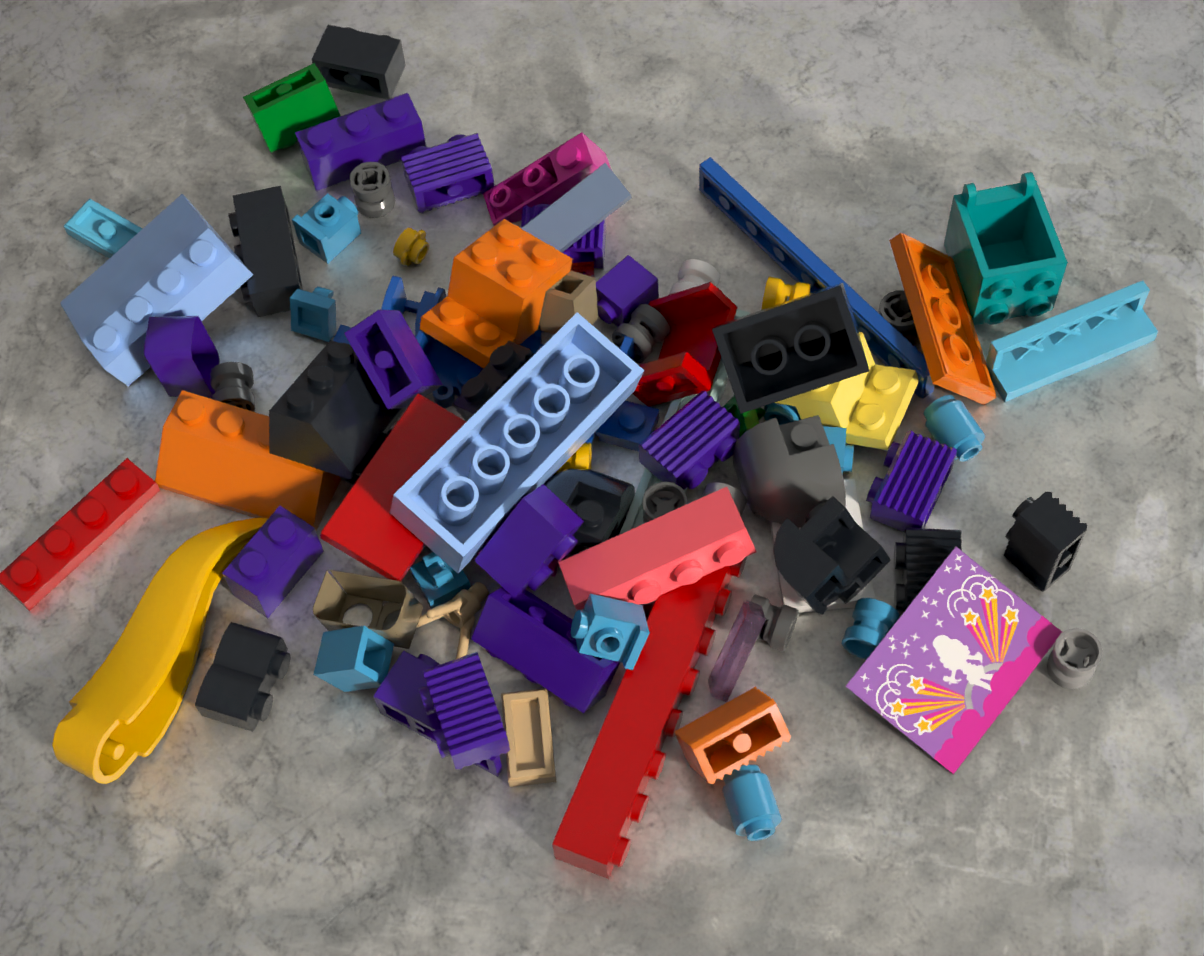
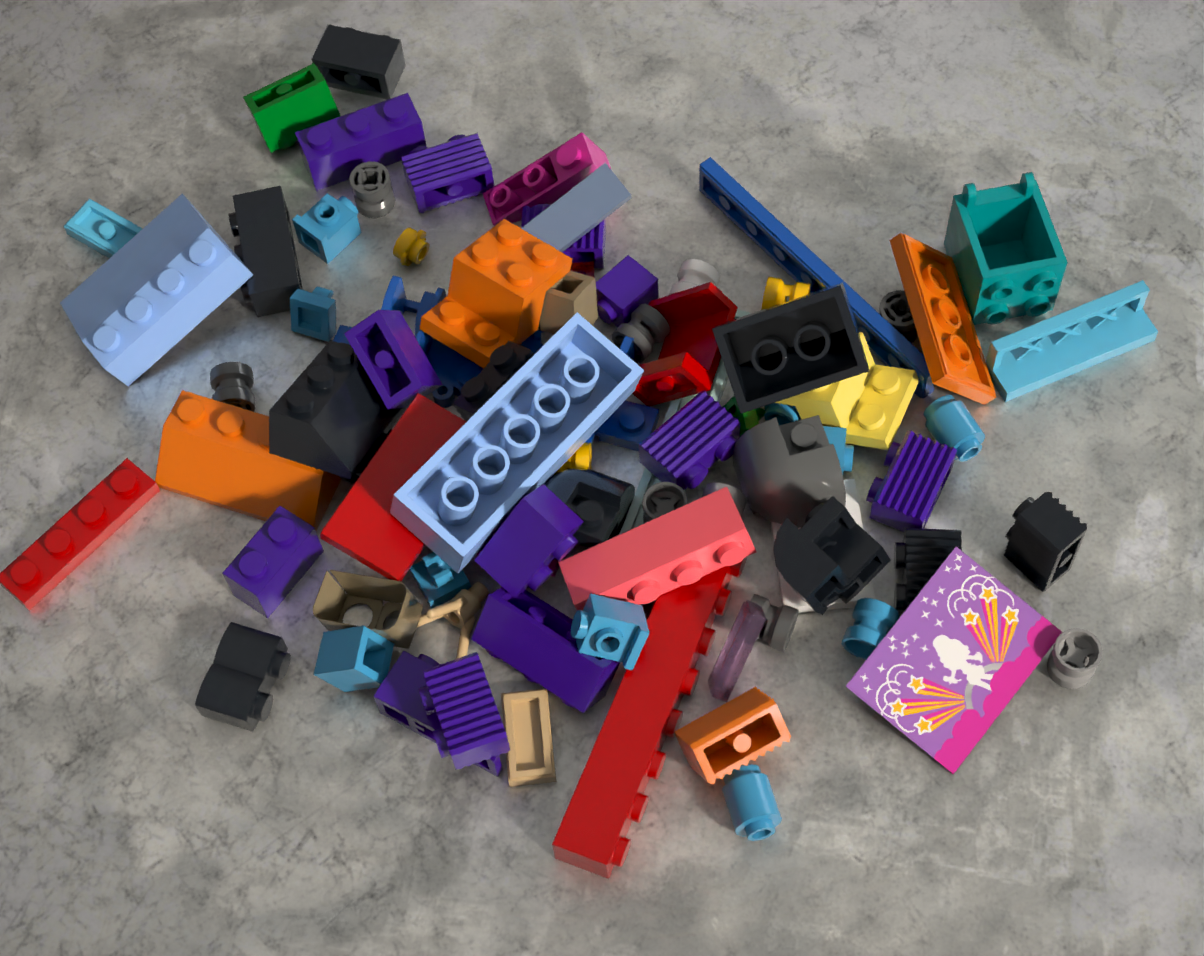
yellow animal [52,518,269,784] -> none
dark purple piece [144,316,220,398] -> none

